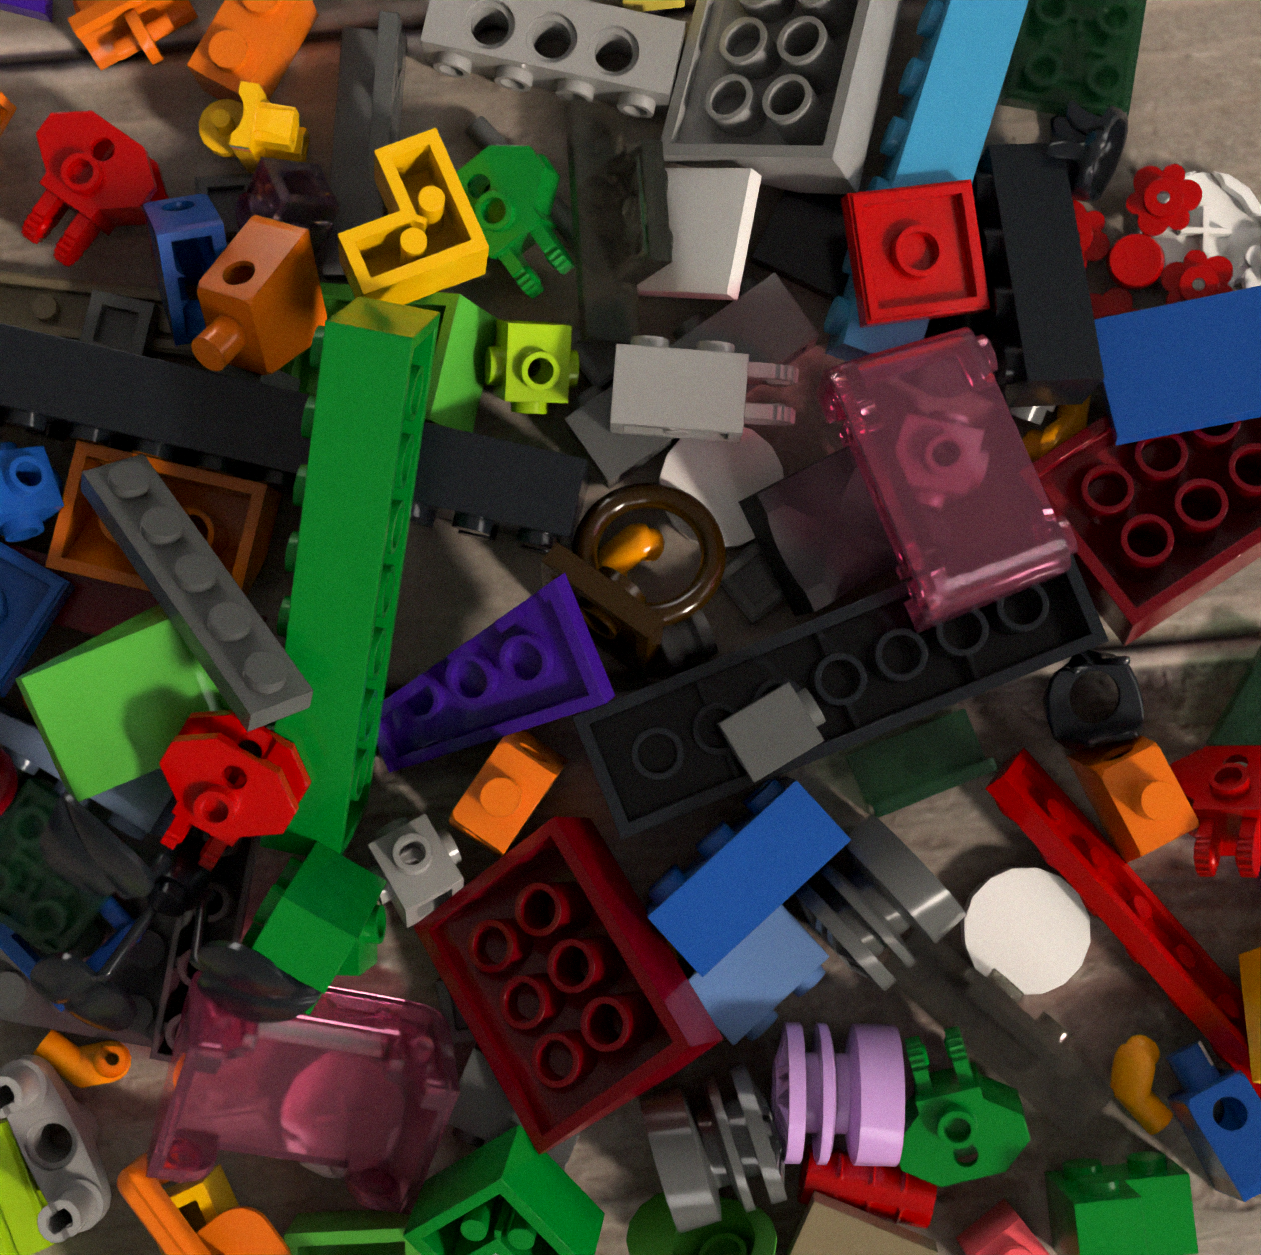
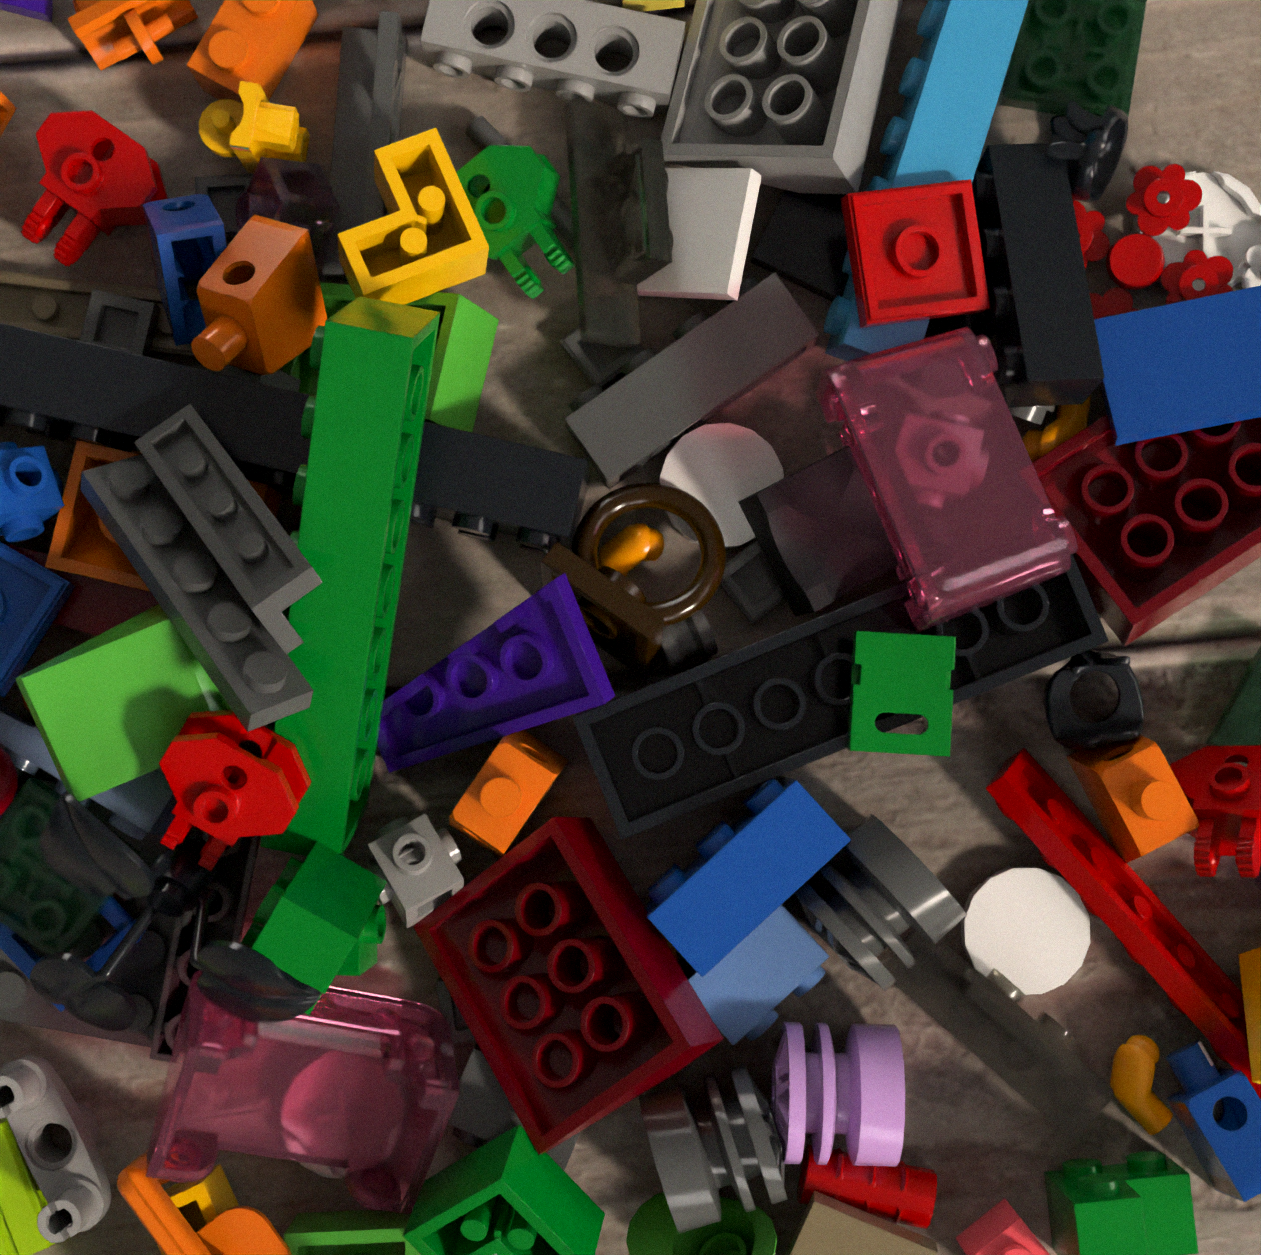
light orange arm [32,1029,131,1088] -> none
lime brick [484,319,579,414] -> none
light grey hinge [610,335,799,443] -> none
dark grey brick [716,682,826,783] -> none
clear green panel [844,708,998,818] -> none
green hinge [899,1025,1031,1187] -> none
none -> dark grey fence [134,404,323,654]
none -> green piece [847,631,956,757]

